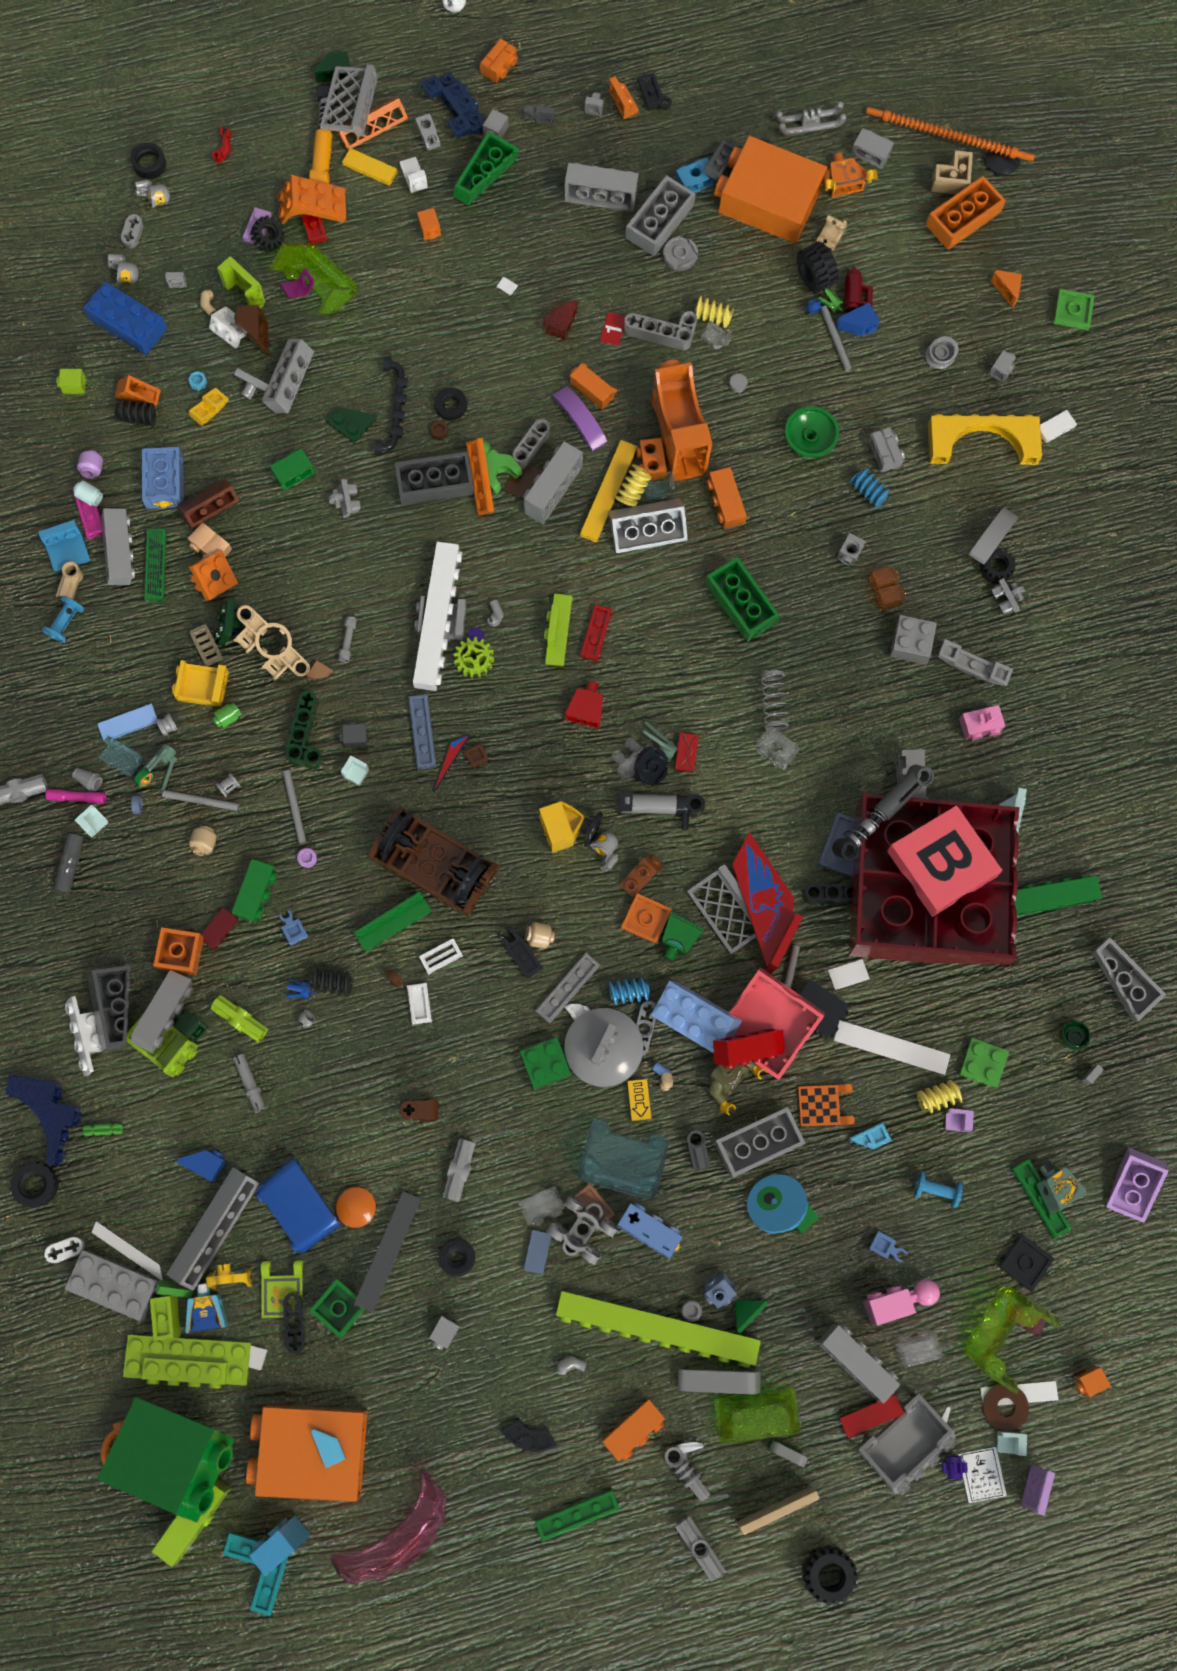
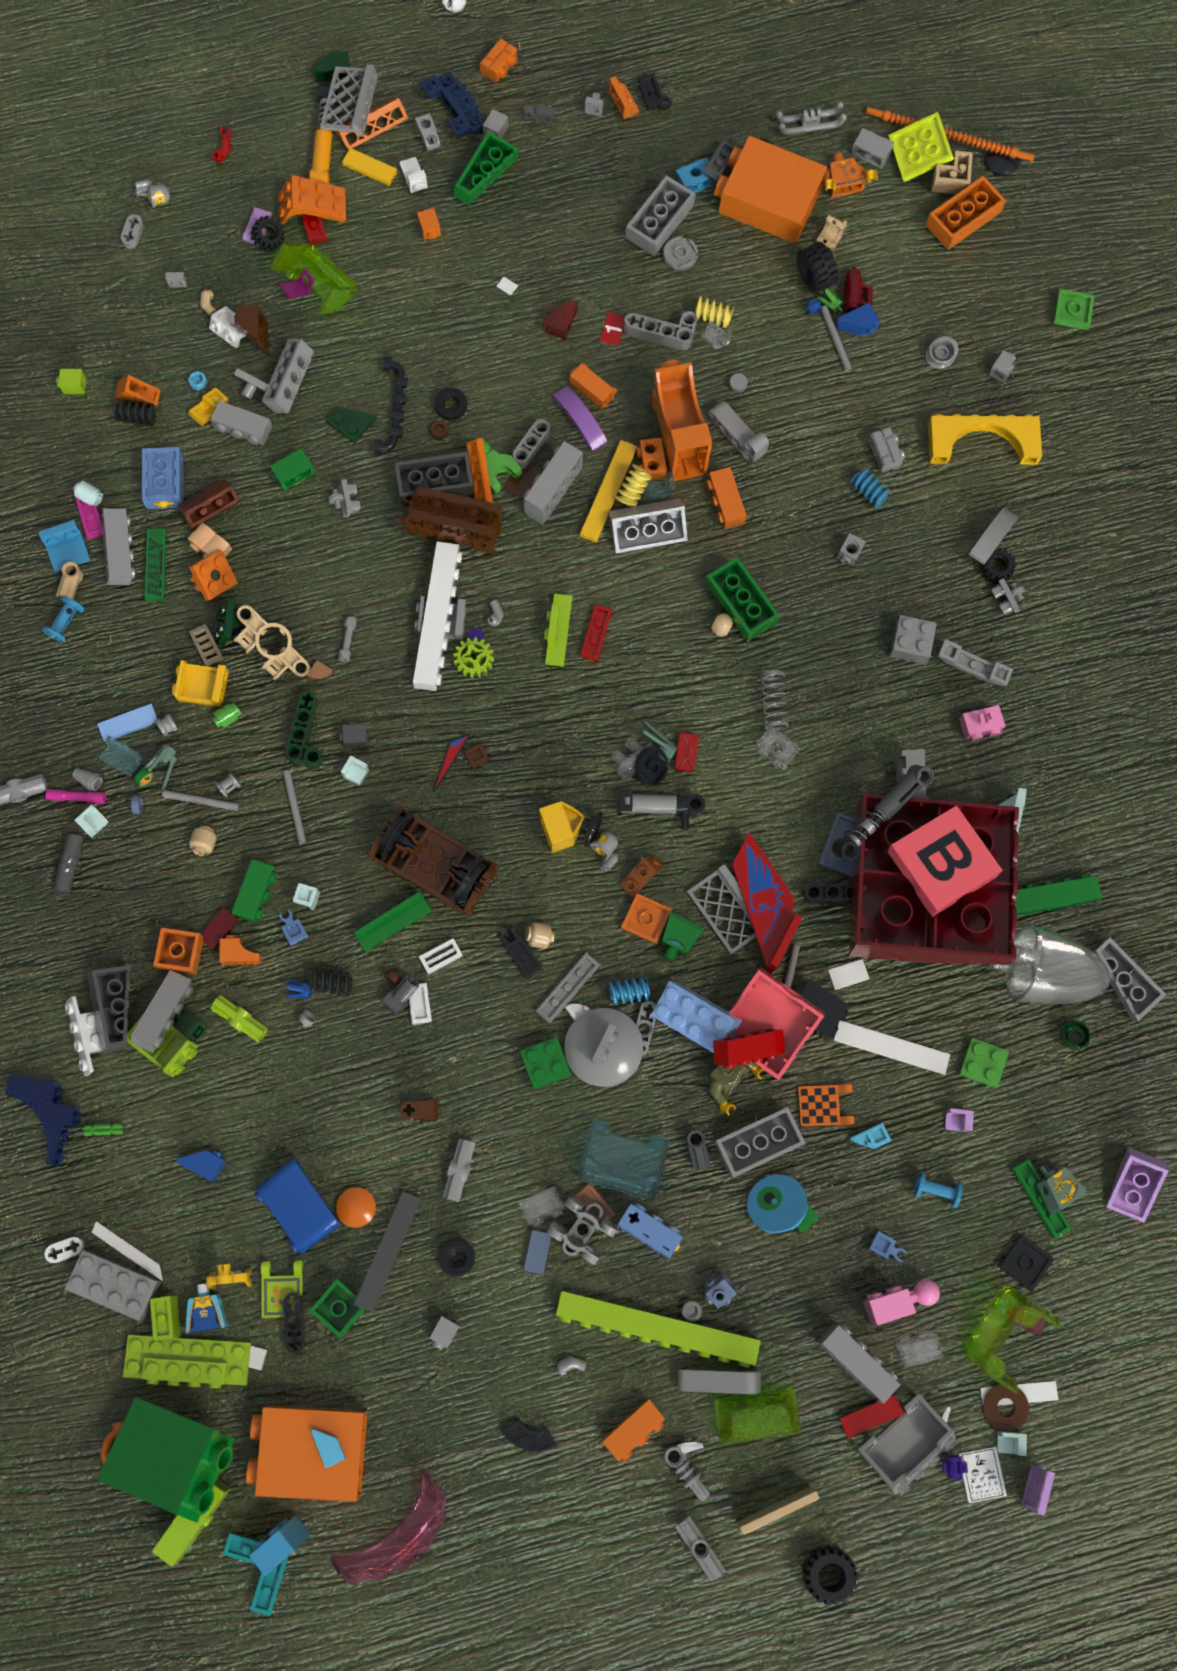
black tyre [10,1162,59,1208] -> none
lavender head [77,450,103,479] -> none
blue brick [83,281,167,355] -> none
light grey piece [108,254,139,284] -> none
black tyre [130,143,166,179] -> none
bright green tile [155,1280,194,1298] -> none
light grey brick [166,1167,259,1291] -> none
lime panel [217,256,266,309] -> none
light grey pin [233,1054,267,1113] -> none
lavender tile [297,848,317,868] -> none
sand blue tile [409,694,437,770] -> none
green tile [535,1489,620,1542] -> none
light grey brick [565,163,639,212] -> none
red torso [565,681,603,729] -> none
yellow tile [627,1079,651,1121] -> none
arm [652,1062,673,1091] -> none
green slope [735,1300,768,1333] -> none
light grey beam [769,1440,808,1467] -> none
green dish [784,406,839,458] -> none
clear orange piece [869,566,906,611] -> none
light yellow piece [917,1080,962,1114] -> none
orange slope [991,270,1022,307] -> none
white tile [1040,410,1077,443] -> none
orange brick [1074,1366,1111,1397] -> none
light grey tile [1081,1064,1103,1085] -> none
none -> light grey brick [211,401,272,446]
none -> orange arch [219,935,262,965]
none -> light aqua panel [293,883,320,911]
none -> dark grey piece [382,975,420,1015]
none -> reddish brown piece [397,487,503,554]
none -> light grey beam [708,401,769,464]
none -> tan piece [711,613,733,637]
none -> neon yellow plate [889,112,954,182]
none -> clear windscreen [989,925,1111,1004]

